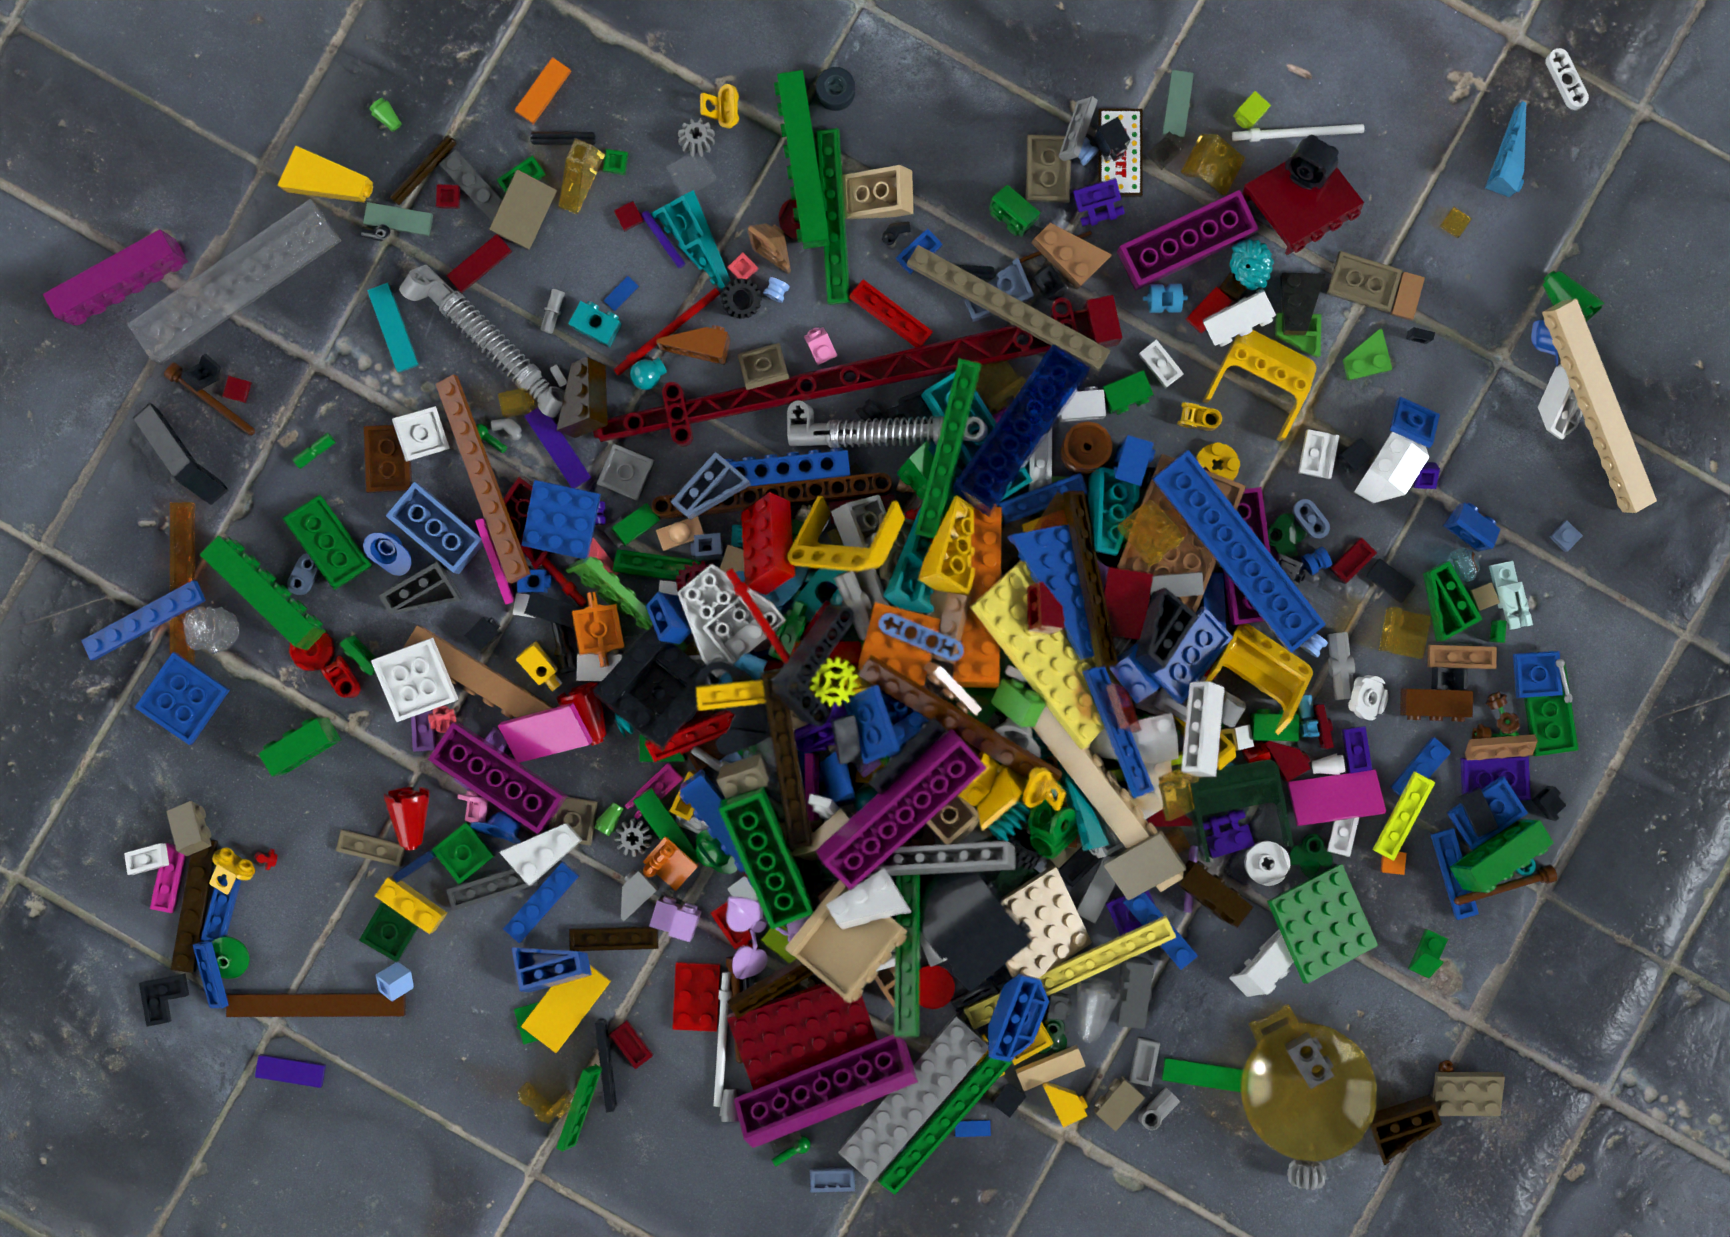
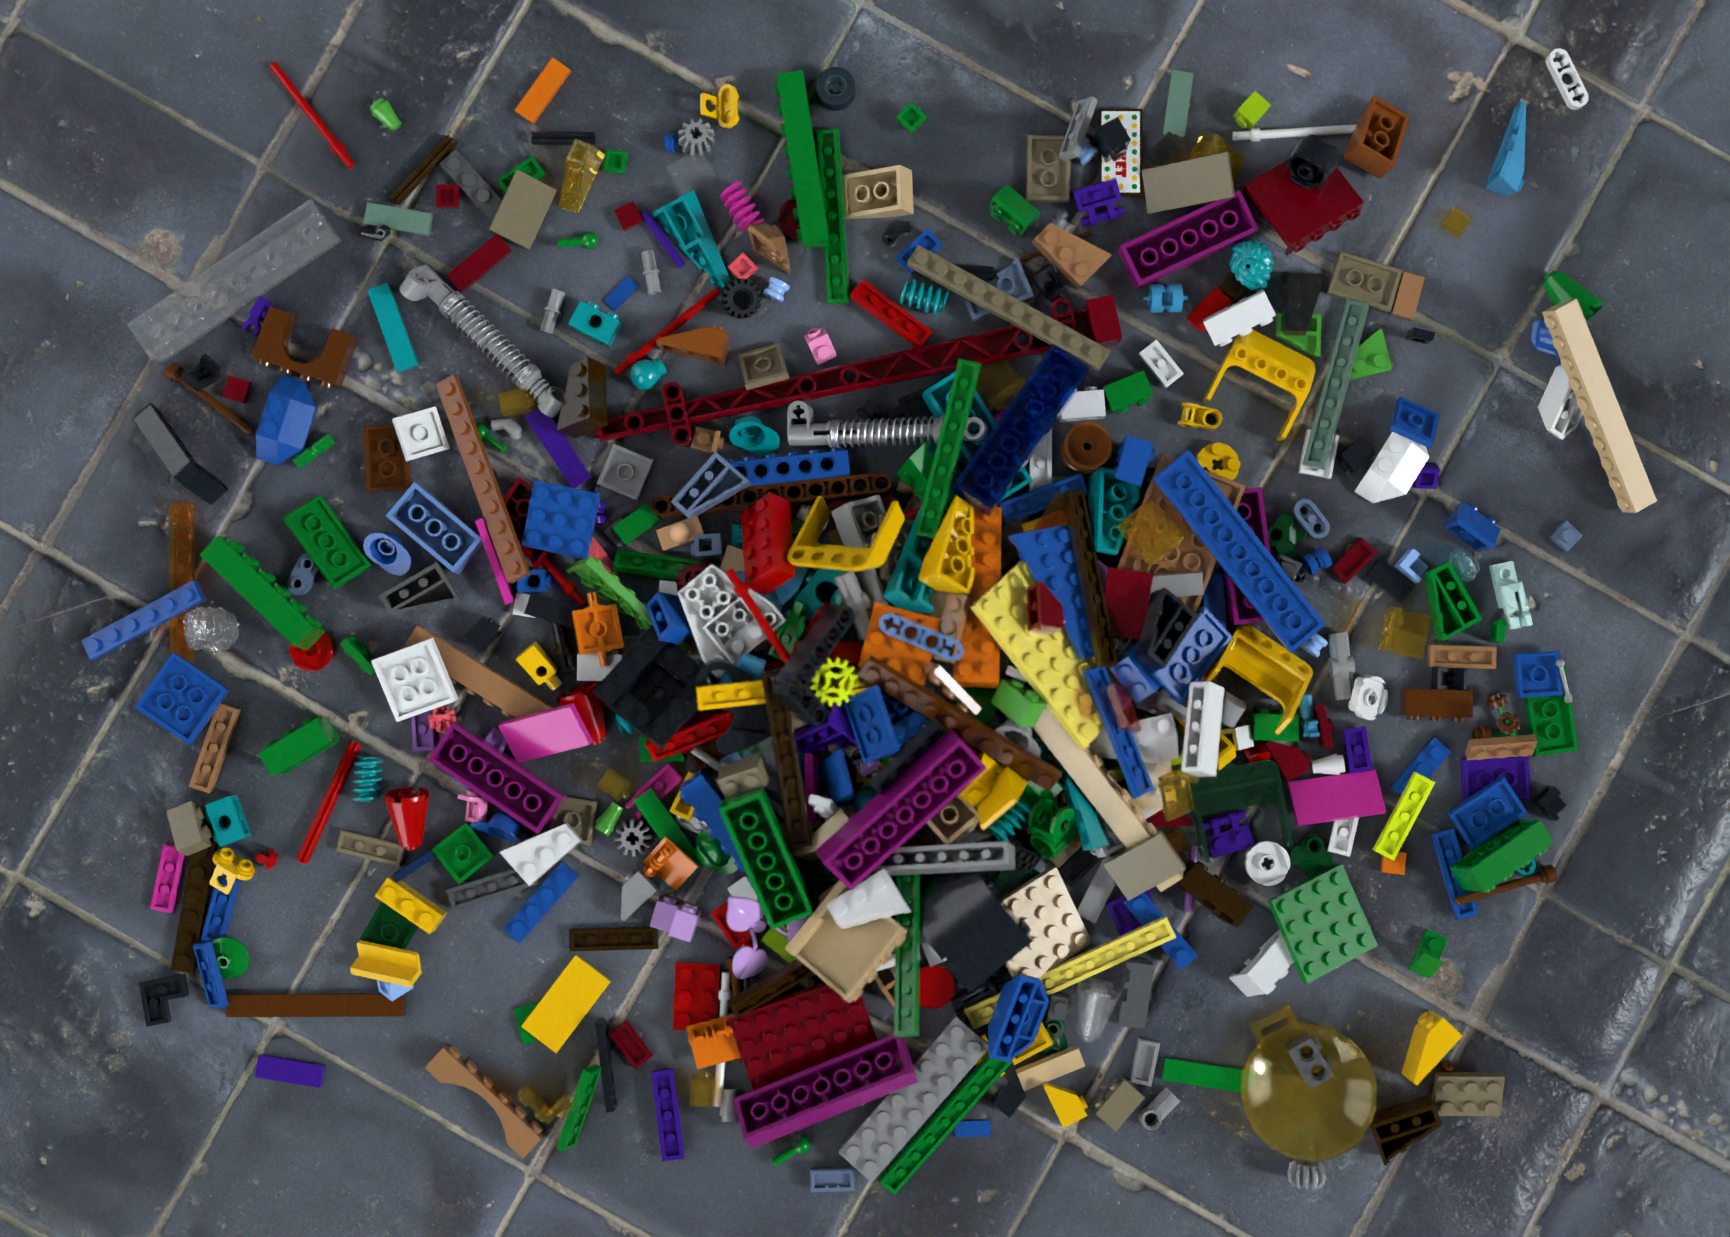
magenta brick [43,229,188,325] -> none
white plate [124,843,169,875] -> none
yellow slope [278,145,373,203] -> none
red piece [321,656,361,698] -> none
blue wedge [511,947,592,993] -> none
light grey tile [550,364,567,390] -> none
black tile [831,714,862,765] -> none
yellow bracket [1023,767,1065,810] -> none
black tile [1458,787,1499,838] -> none
tan tile [1469,583,1500,611] -> none
none -> medium nougat plate [189,703,241,794]
none -> teal brick [205,795,252,847]
none -> dark purple plate [242,296,274,337]
none -> reddish brown arch [252,306,358,389]
none -> blue wedge [256,375,317,465]
none -> red bar [269,62,355,169]
none -> red axle [296,740,362,864]
none -> yellow panel [350,940,422,988]
none -> teal piece [352,756,384,802]
none -> medium nougat arch [425,1044,545,1159]
none -> green bar [557,232,599,249]
none -> clear yellow brick [597,767,634,802]
none -> light grey axle [641,250,662,295]
none -> dark purple plate [651,1068,685,1162]
none -> blue plate [665,131,678,154]
none -> orange hinge [686,1016,741,1069]
none -> clear yellow brick [690,1071,715,1107]
none -> medium nougat bracket [691,426,725,454]
none -> dark pink piece [720,181,764,232]
none -> teal piece [729,416,780,455]
none -> green tile [896,102,927,134]
none -> teal piece [900,278,949,316]
none -> dark tan tile [1142,152,1235,214]
none -> sand green tile [1302,299,1369,470]
none -> dark orange slope [1343,95,1410,179]
none -> light blue panel [1393,548,1428,584]
none -> yellow slope [1401,1010,1463,1085]

